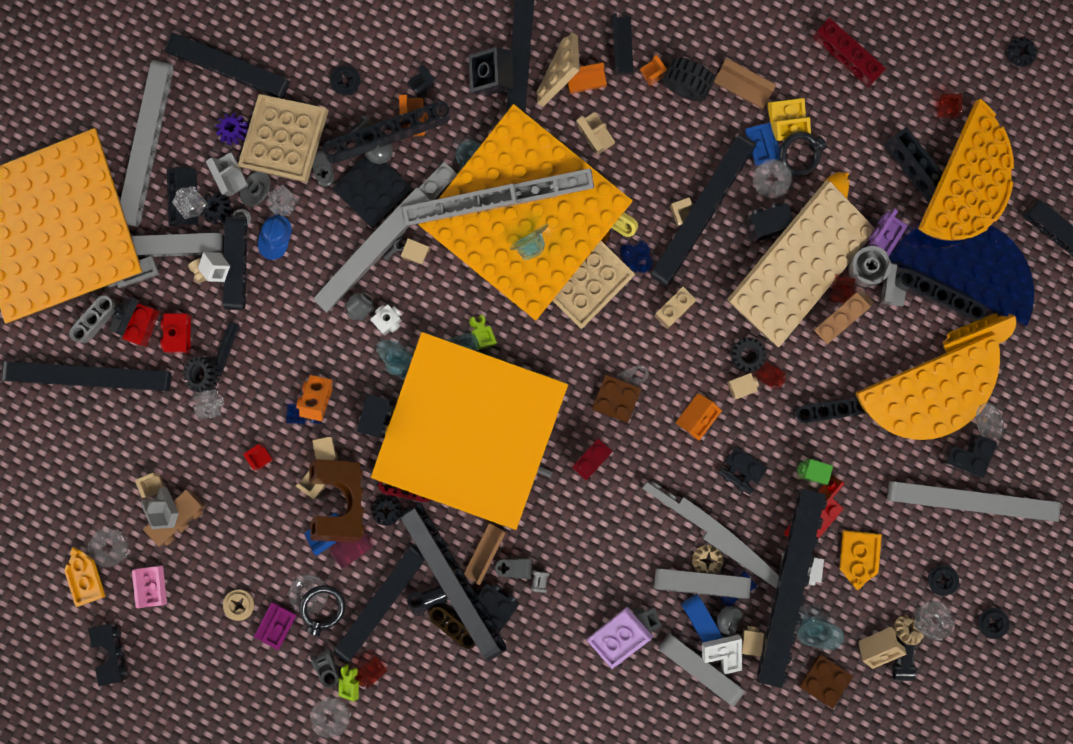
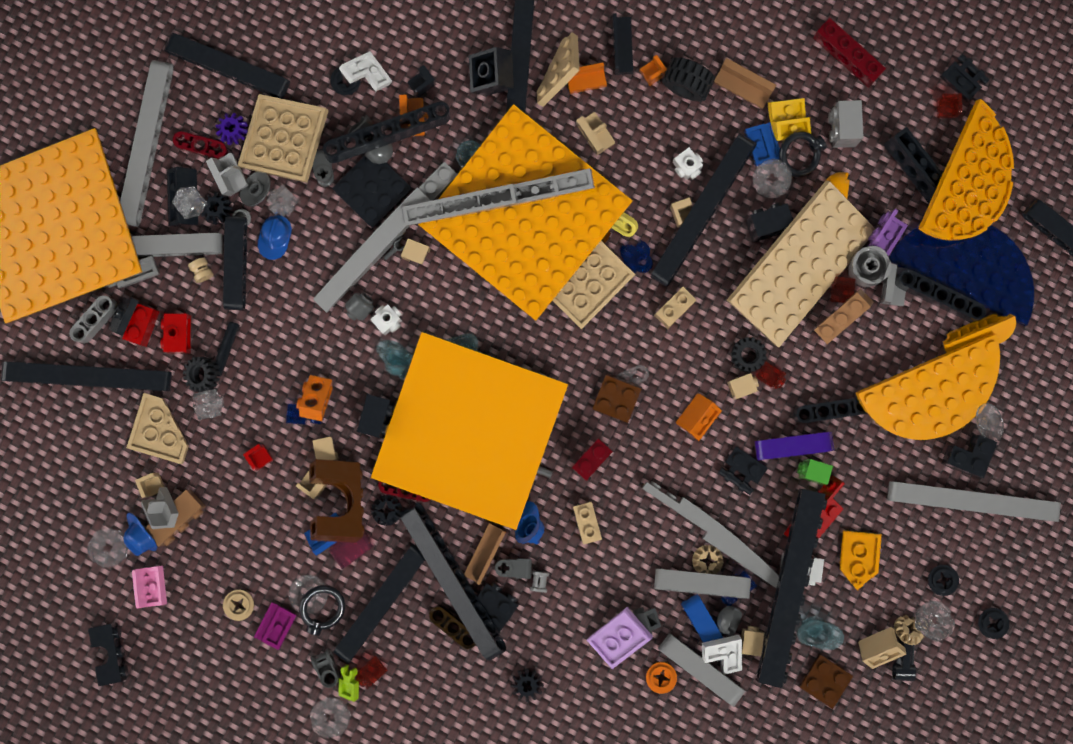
light orange tile [64,547,106,607] -> none
white brick [198,252,230,282] -> none
black piece [407,586,447,616] -> none
lime plate [469,314,497,350] -> none
clear light blue piece [509,223,549,260] -> none
black gear [1007,36,1038,67] -> none
none -> blue piece [123,513,157,556]
none -> tan plate [126,393,189,464]
none -> dark red beam [173,131,228,159]
none -> white plate [339,51,392,92]
none -> black gear [511,668,544,702]
none -> blue piece [515,501,545,544]
none -> tan brick [573,502,602,545]
none -> orange gear [646,662,677,694]
none -> white brick [672,147,703,180]
none -> dark purple beam [754,432,835,460]
none -> light grey brick [828,100,863,148]
none -> black plate [940,53,990,102]

